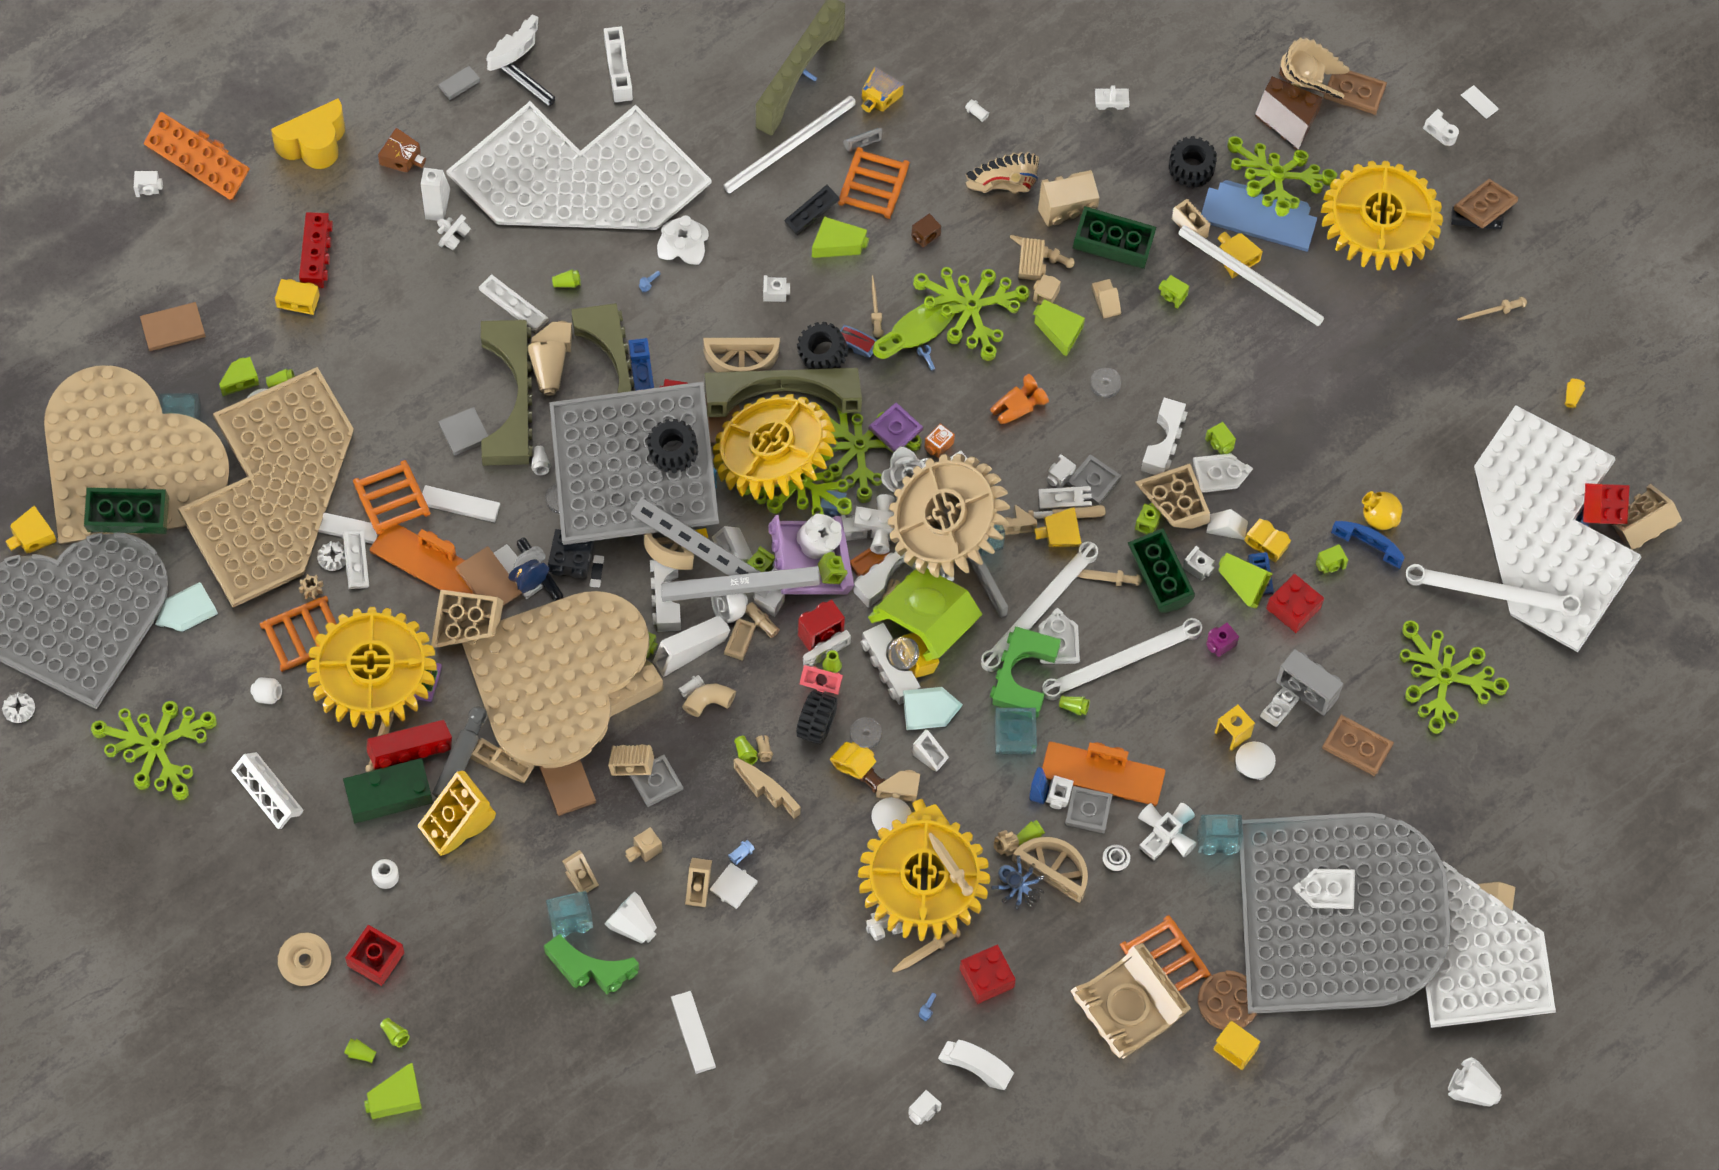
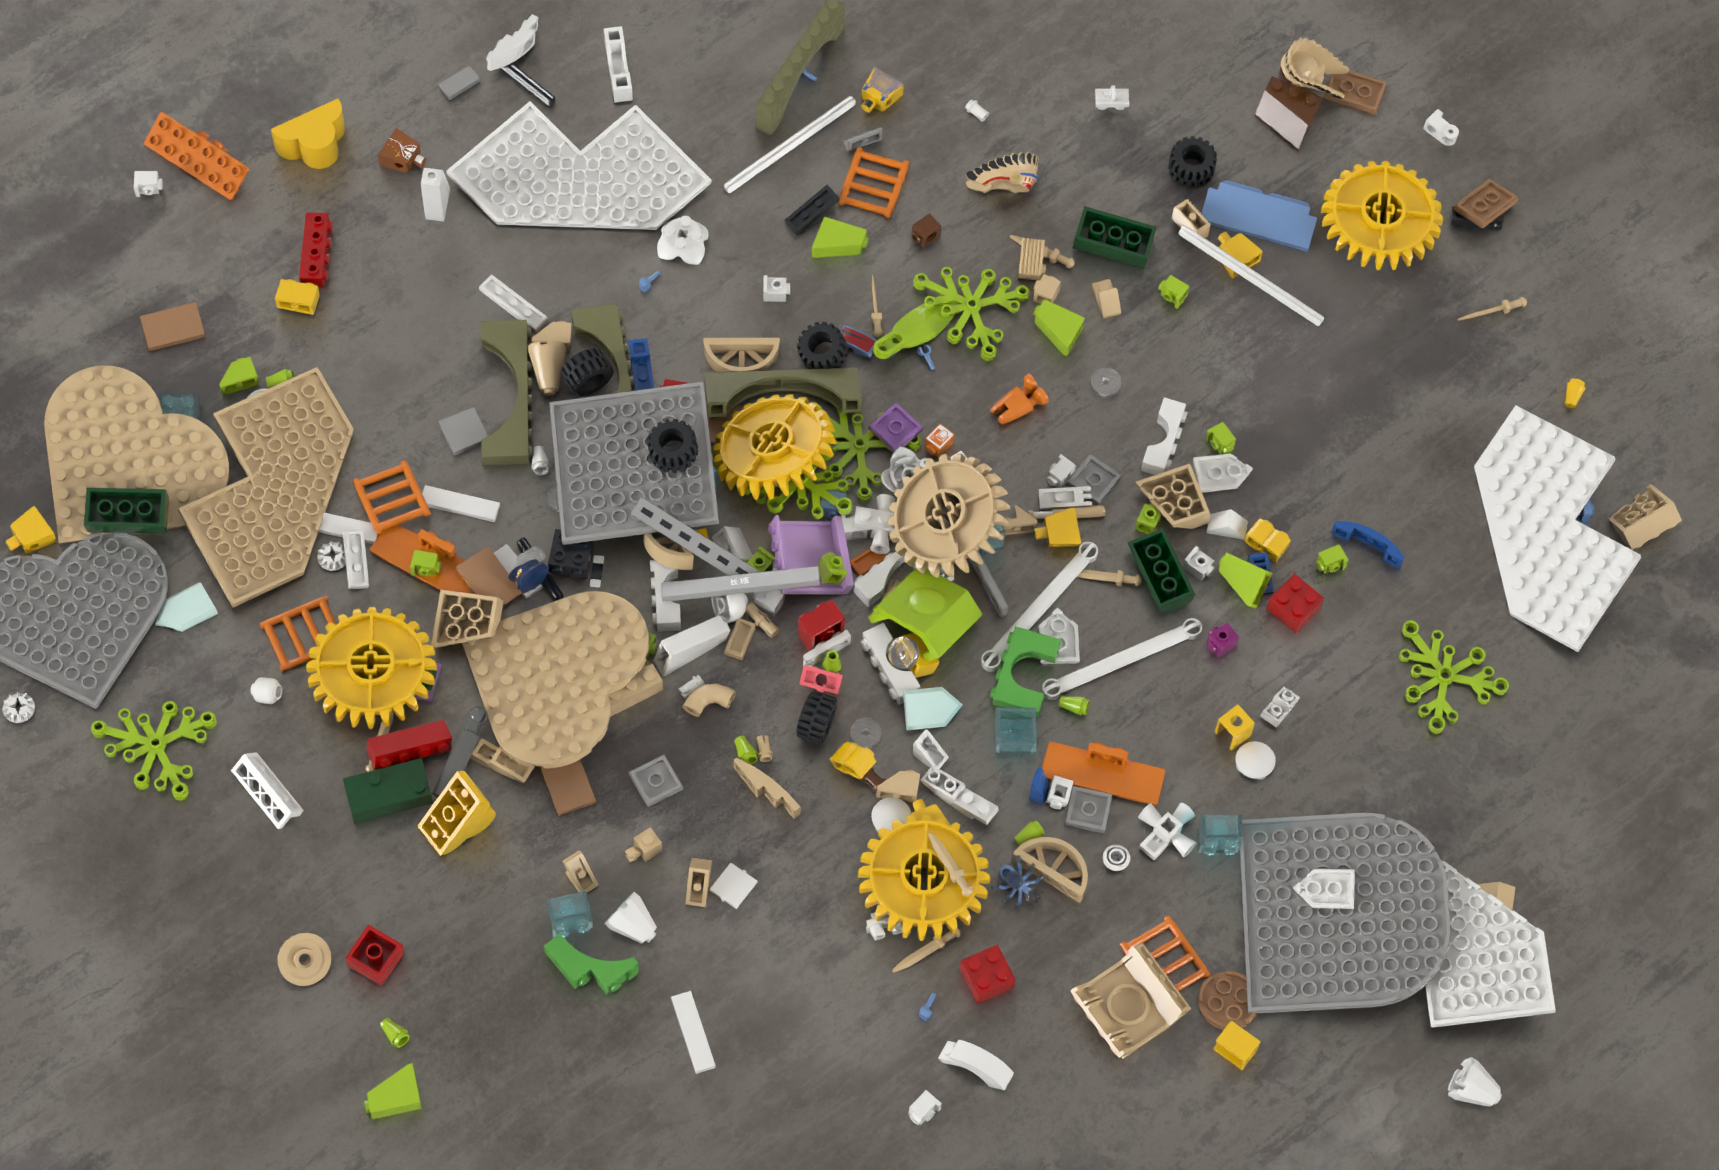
tan gear [299,574,324,600] -> none
lime cone [344,1038,377,1063] -> none
white head [372,859,399,889] -> none
white hips [437,215,471,250] -> none
lime cone [552,269,581,288] -> none
tan brick [609,744,654,776] -> none
light blue pin [728,840,755,865] -> none
white brick [797,514,842,559] -> none
tan gear [994,830,1019,856] -> none
tan wedge [1038,170,1100,227] -> none
lime plant [1227,136,1337,217] -> none
light grey brick [1276,649,1343,716] -> none
medium nougat tile [1322,715,1394,776] -> none
yellow brick [1362,491,1402,530] -> none
white piece [1406,564,1581,616] -> none
white sticker [1461,85,1499,119] -> none
red brick [1583,483,1630,524] -> none
none -> lime brick [410,550,441,576]
none -> black tyre [561,348,614,397]
none -> white slope [921,765,999,825]

